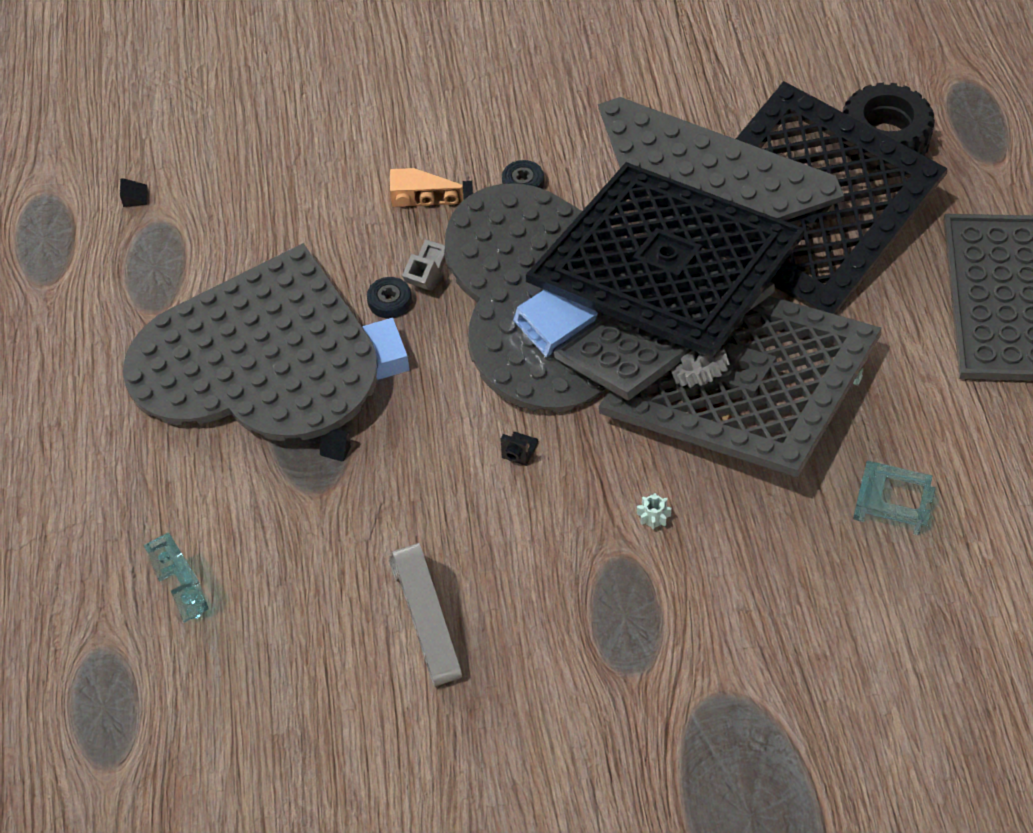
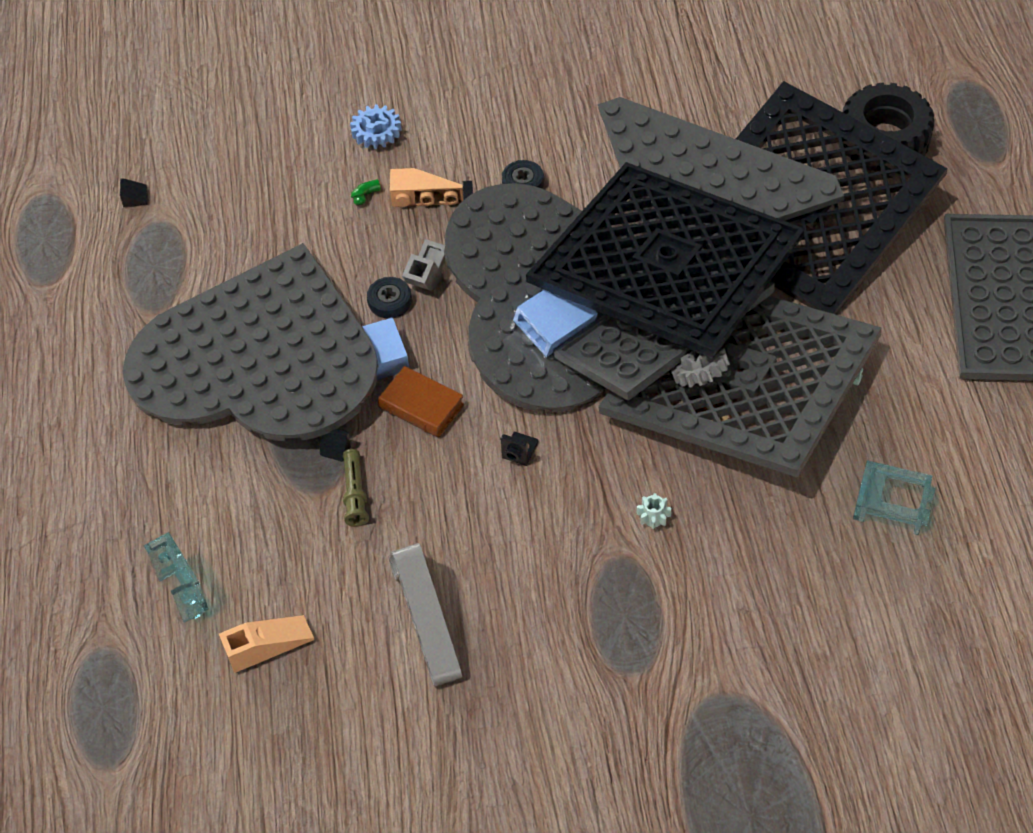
none -> light nougat slope [219,615,314,673]
none -> olive pin [343,449,369,527]
none -> light blue gear [350,104,402,149]
none -> green arm [351,179,381,205]
none -> dark orange piece [378,366,464,438]

